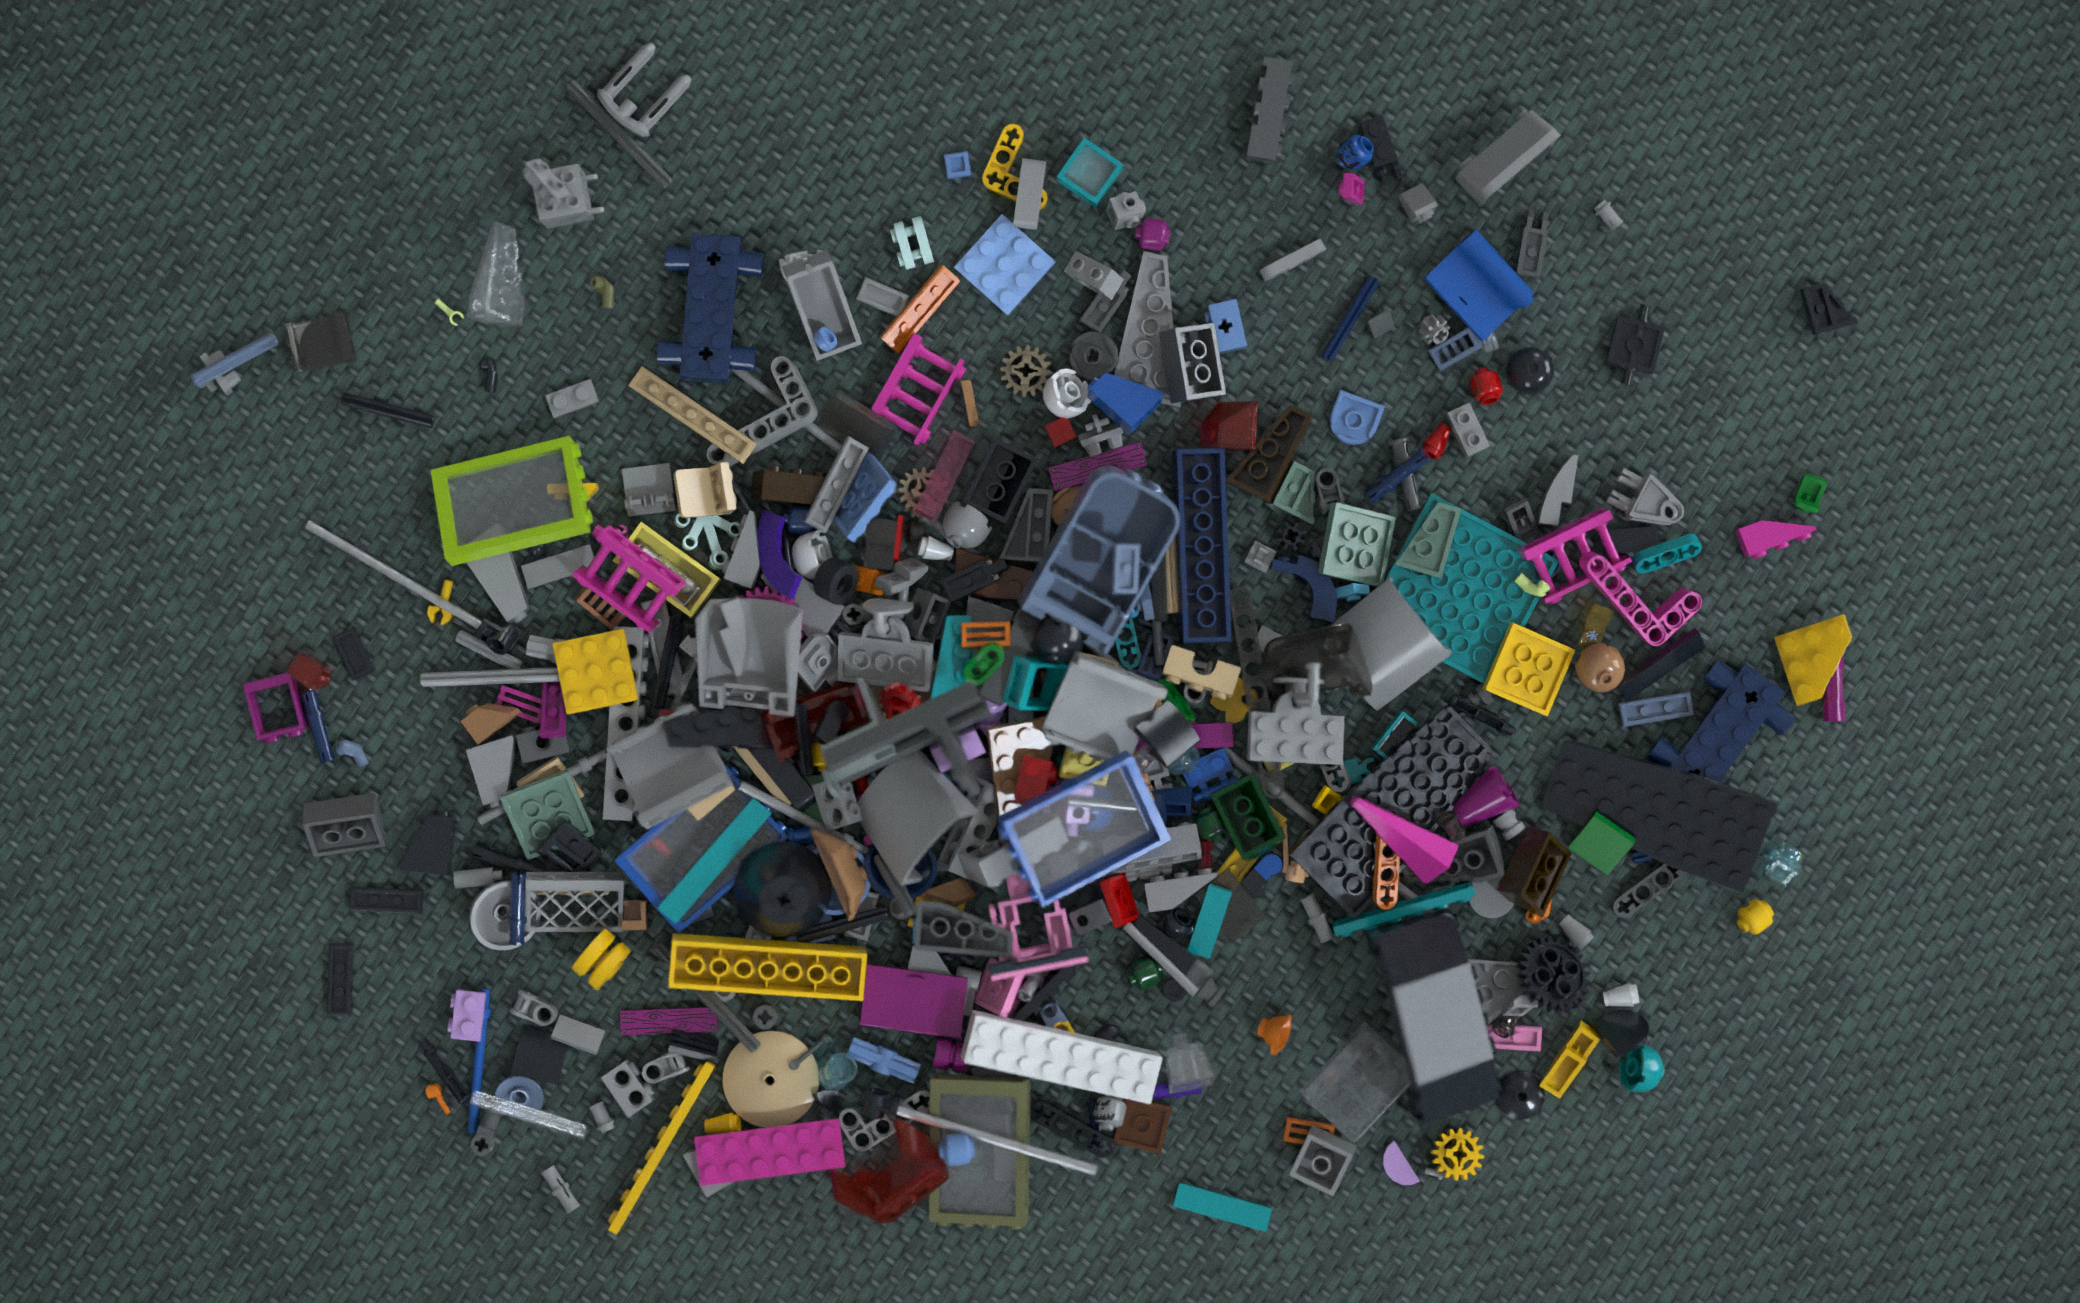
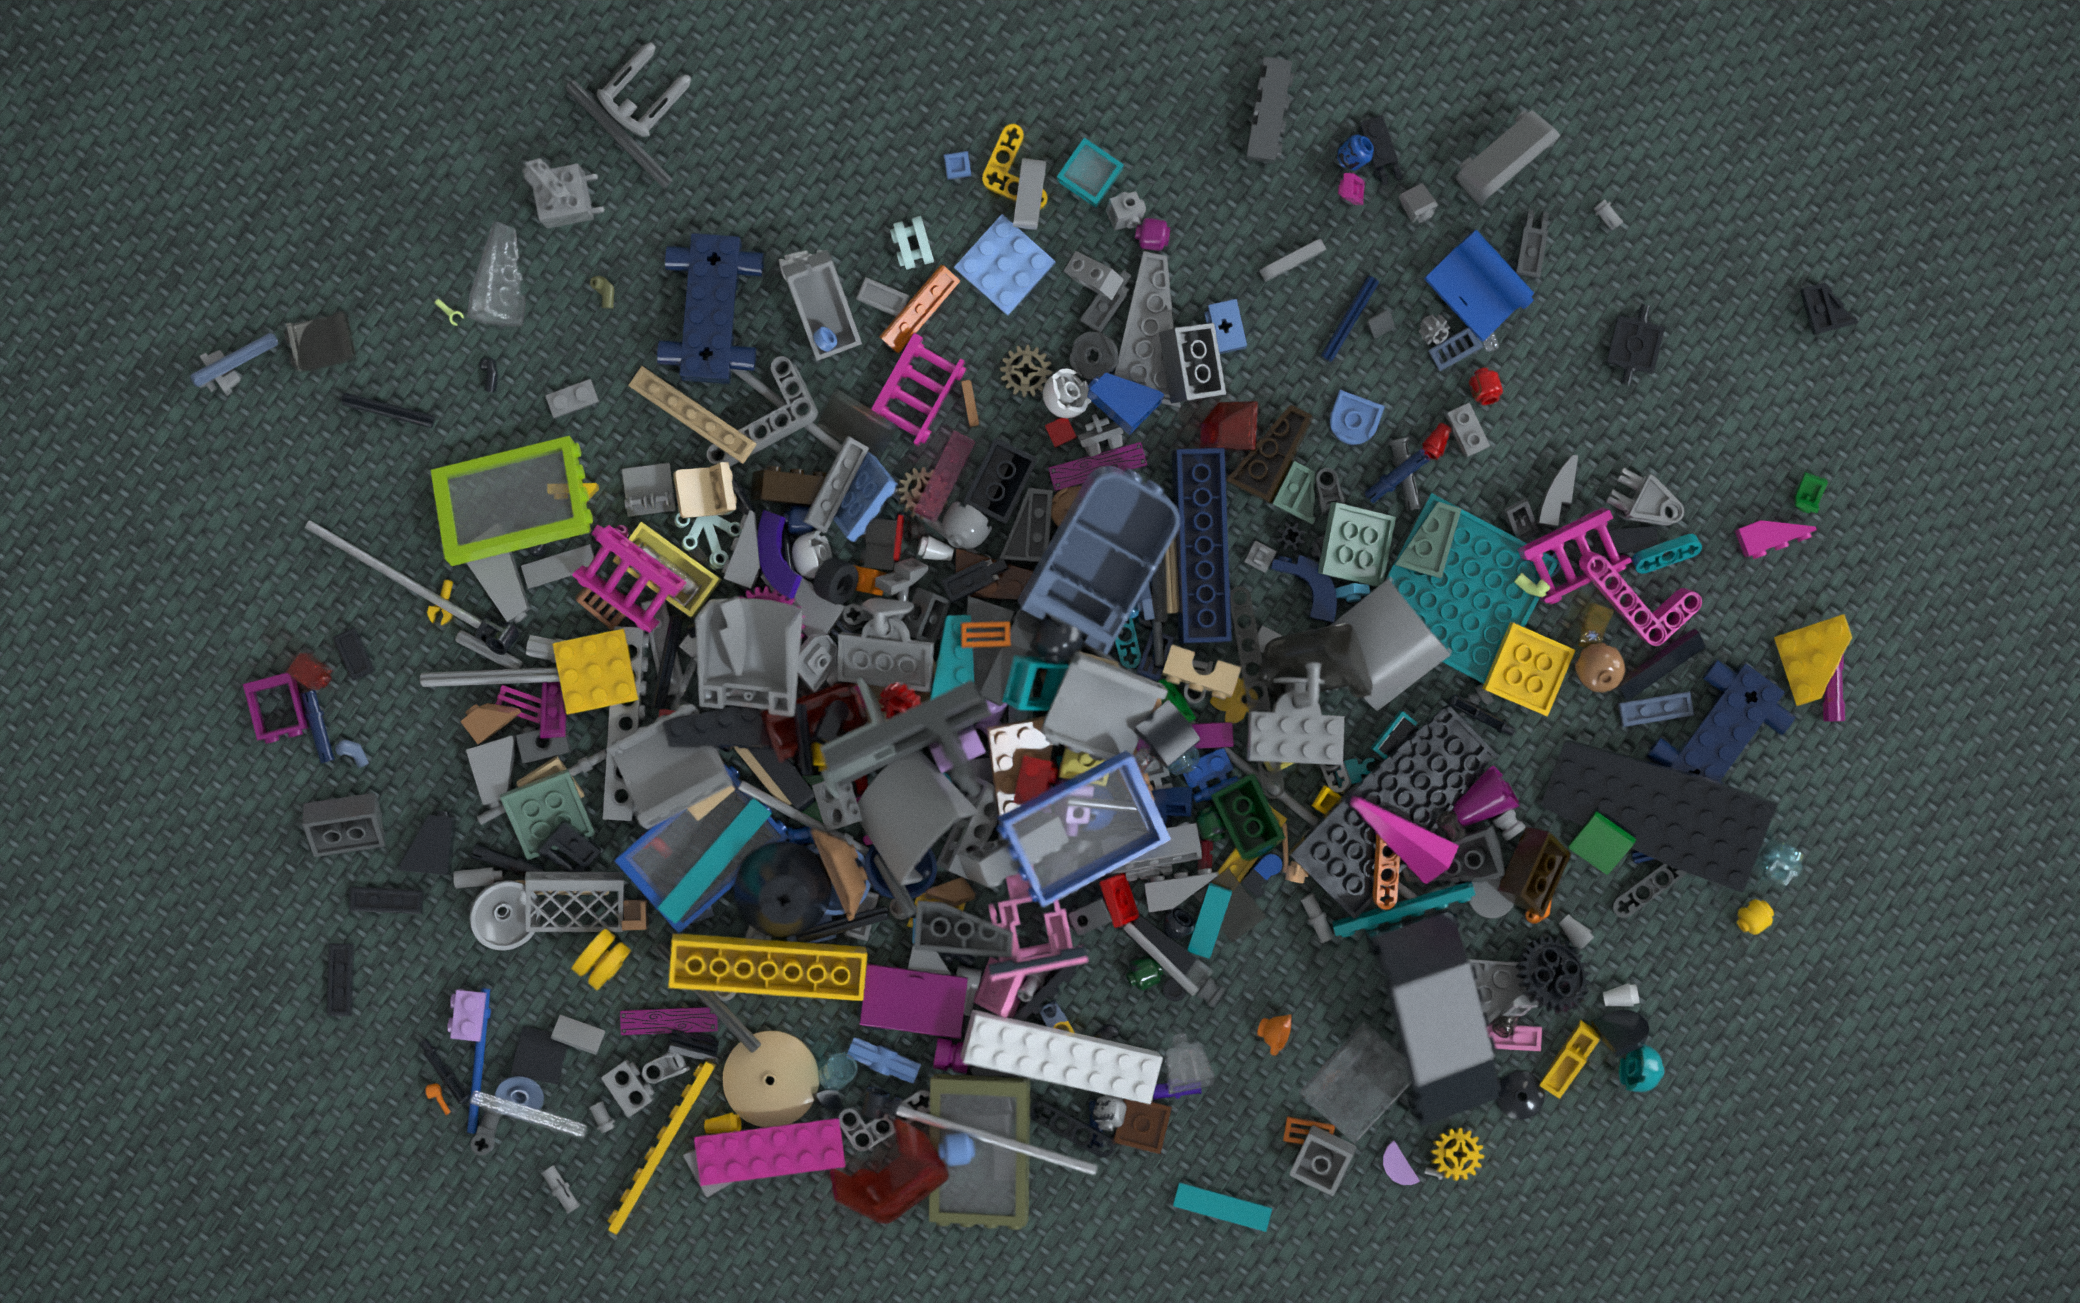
dark blue pin [508,871,527,946] -> none
light grey piece [509,989,558,1026] -> none
dark grey wheel [753,1004,778,1029] -> none
dark grey hinge [789,1035,830,1070] -> none
green plate [964,642,1004,685] -> none
sand blue plate [1112,543,1140,593] -> none
black cylinder [1505,347,1554,395] -> none

